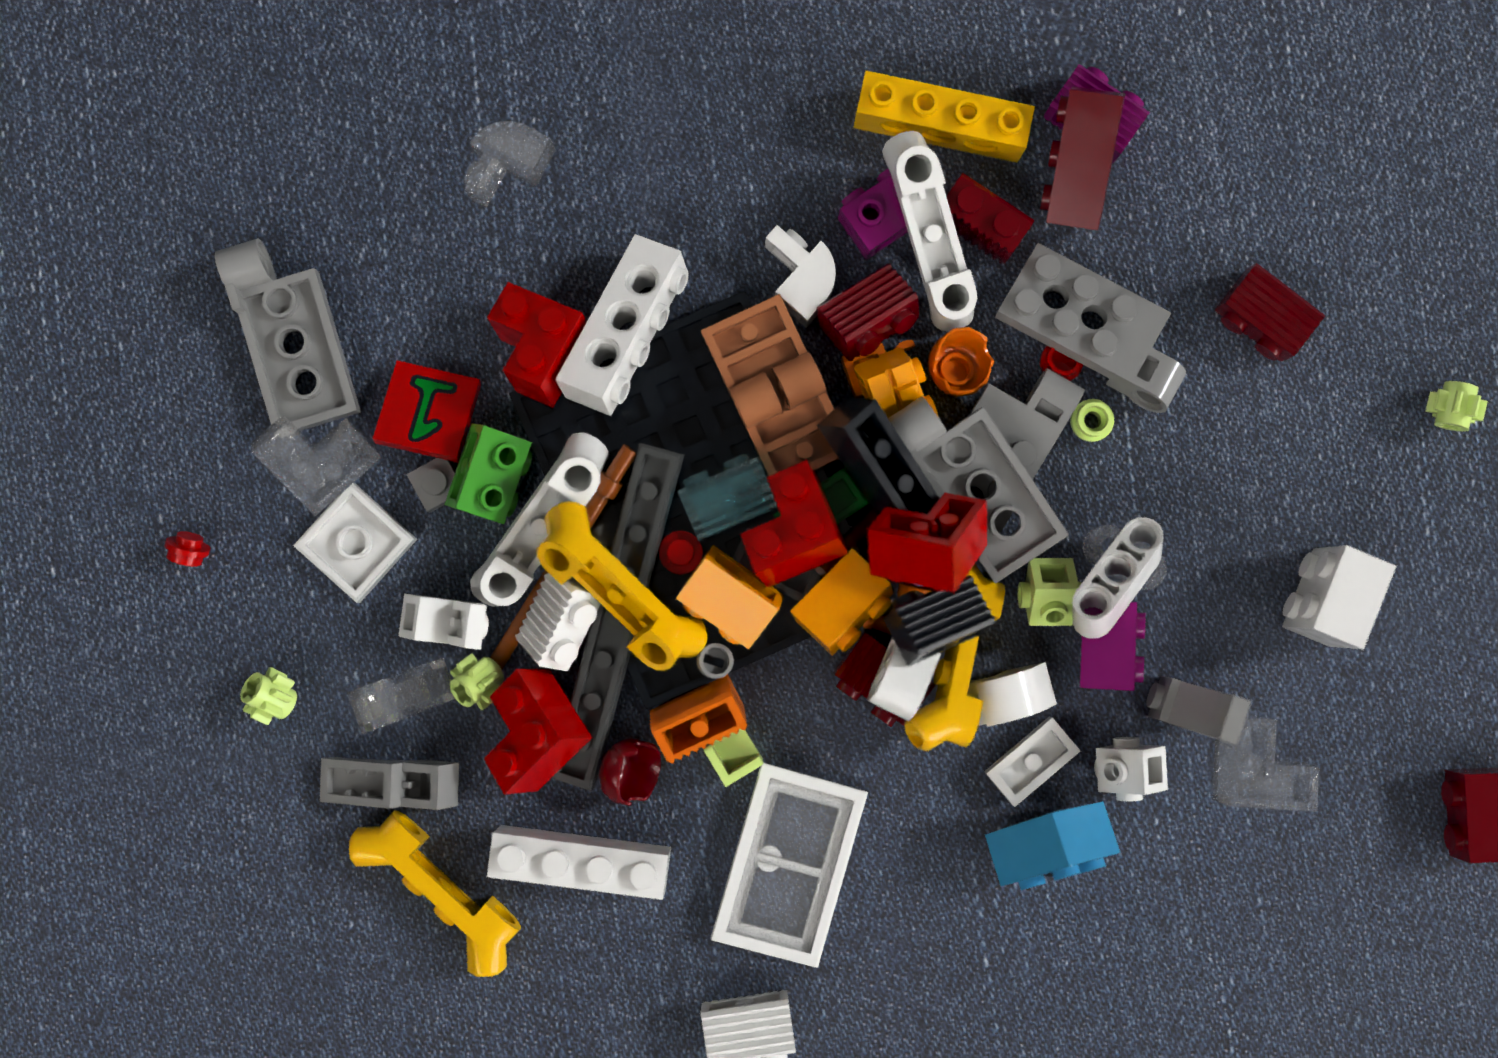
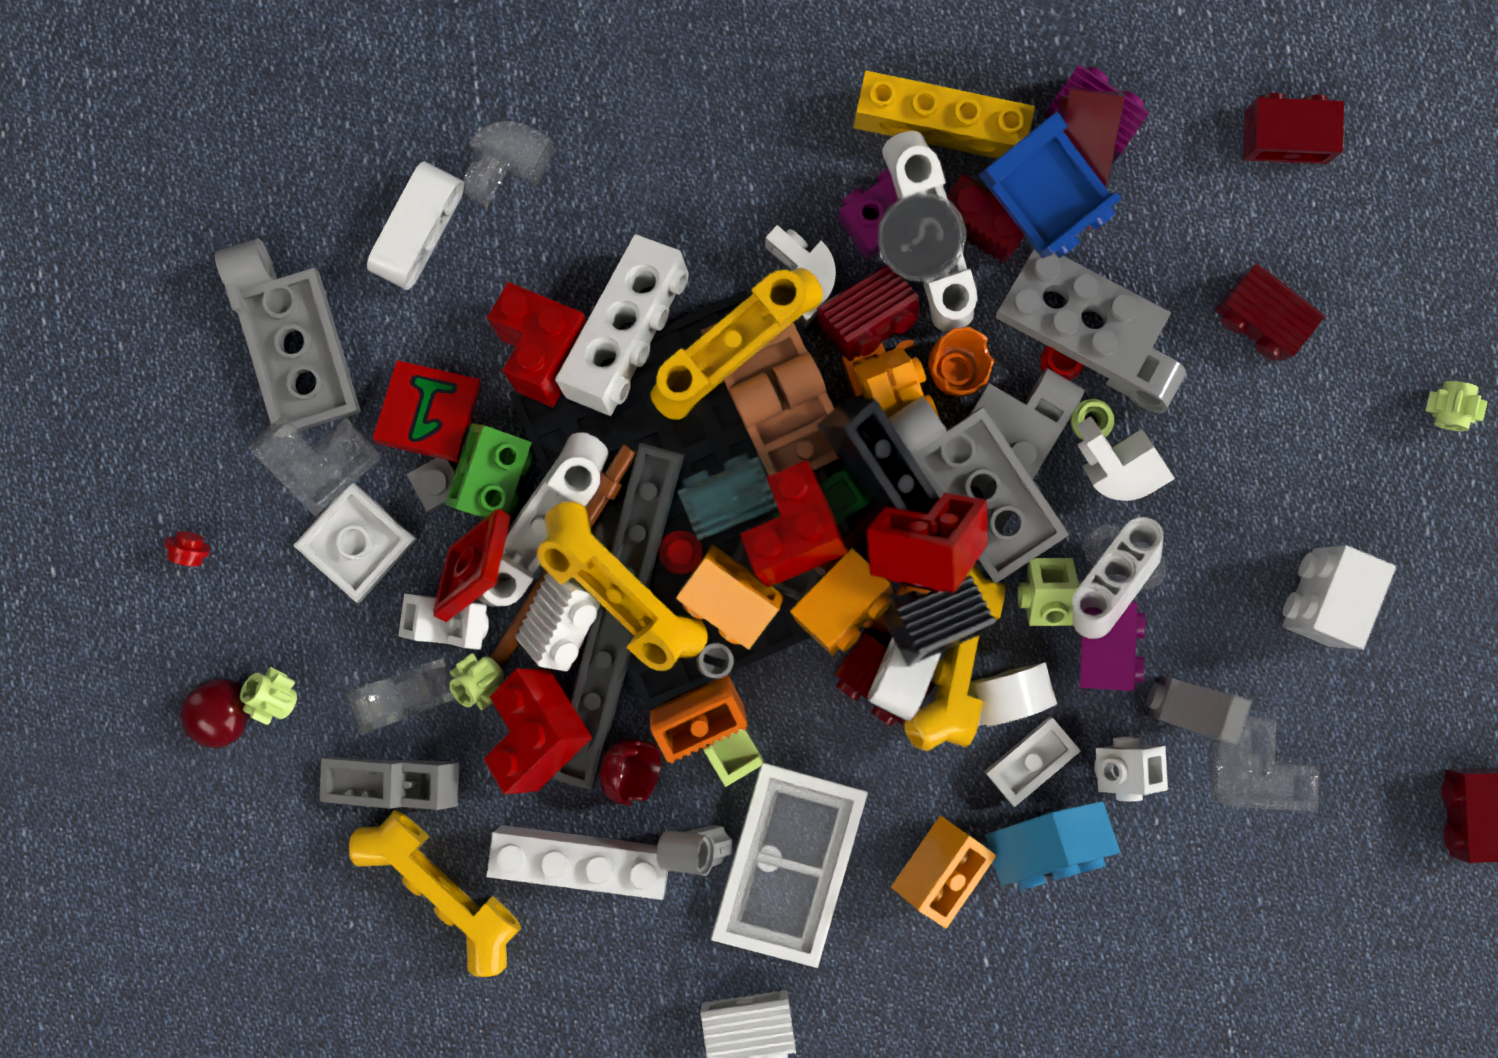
none -> dark red hair [180,678,250,749]
none -> white beam [367,161,464,290]
none -> red tile [433,509,511,622]
none -> yellow plate [650,267,823,420]
none -> light grey piece [657,825,733,876]
none -> clear tile [877,192,966,282]
none -> light orange brick [891,815,997,929]
none -> blue panel [978,112,1122,258]
none -> white brick [1076,416,1175,501]
none -> dark red brick [1243,93,1344,164]

